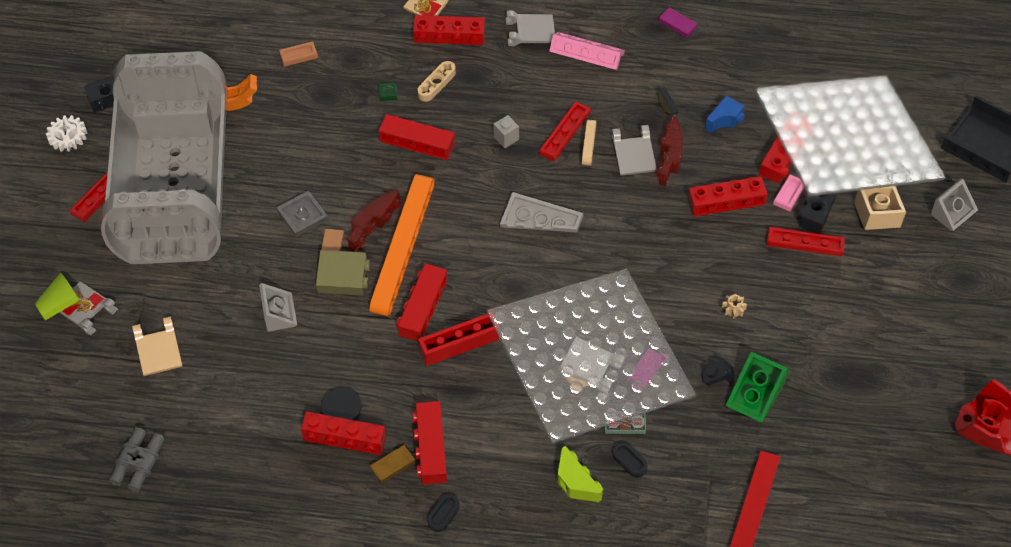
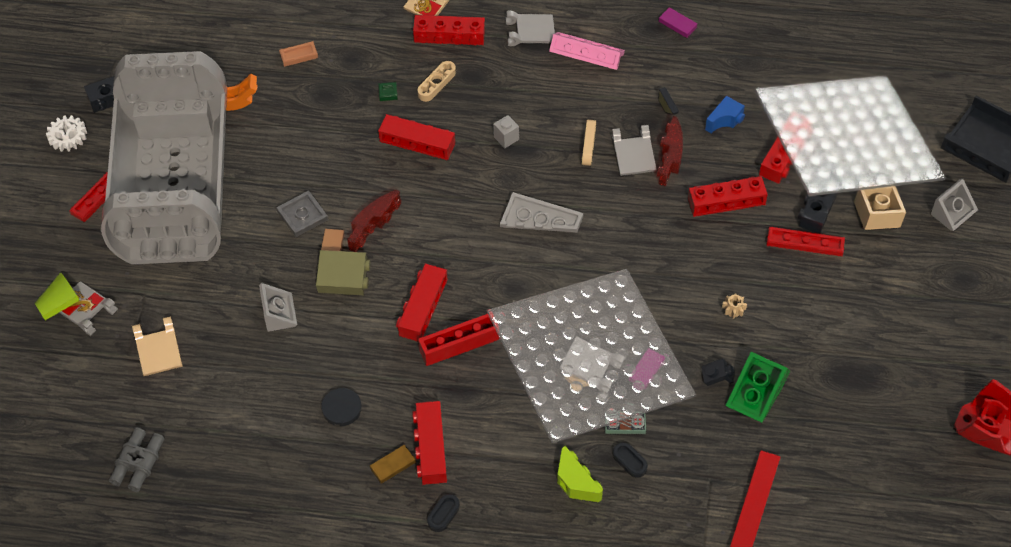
red brick [301,411,387,455] -> none
orange beam [369,174,434,317] -> none
red tile [539,101,591,162] -> none
bright pink tile [774,174,807,212] -> none

